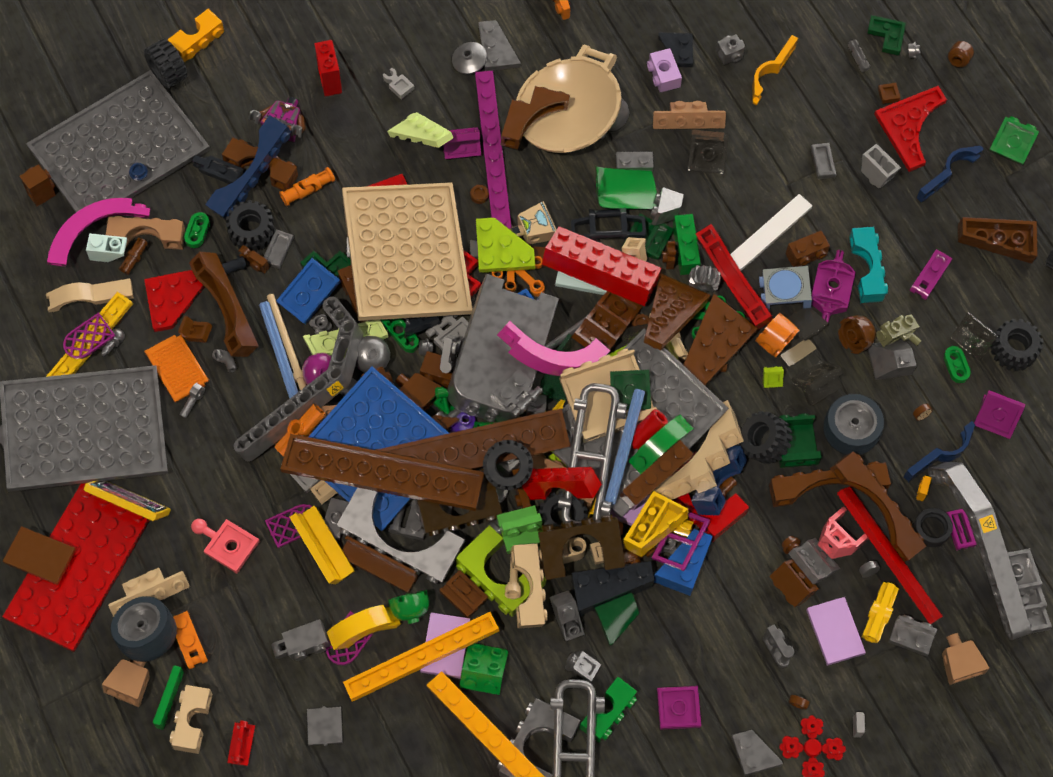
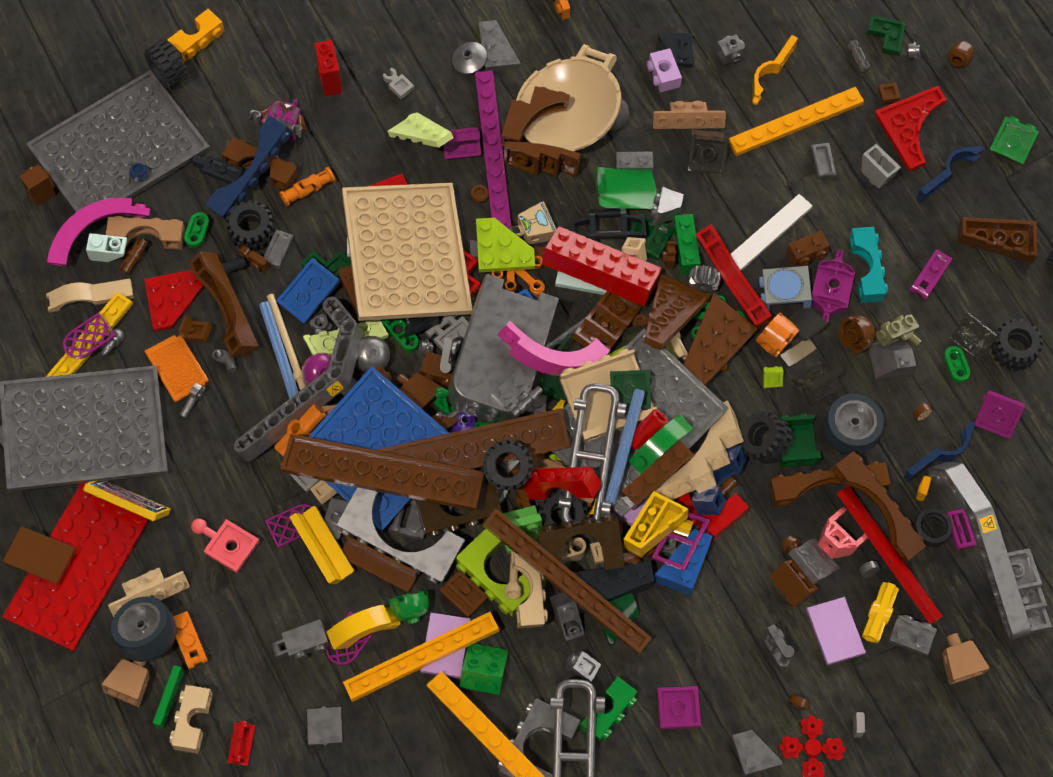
none -> reddish brown plate [482,509,651,654]
none -> reddish brown slope [504,142,581,177]
none -> light orange plate [728,87,864,156]

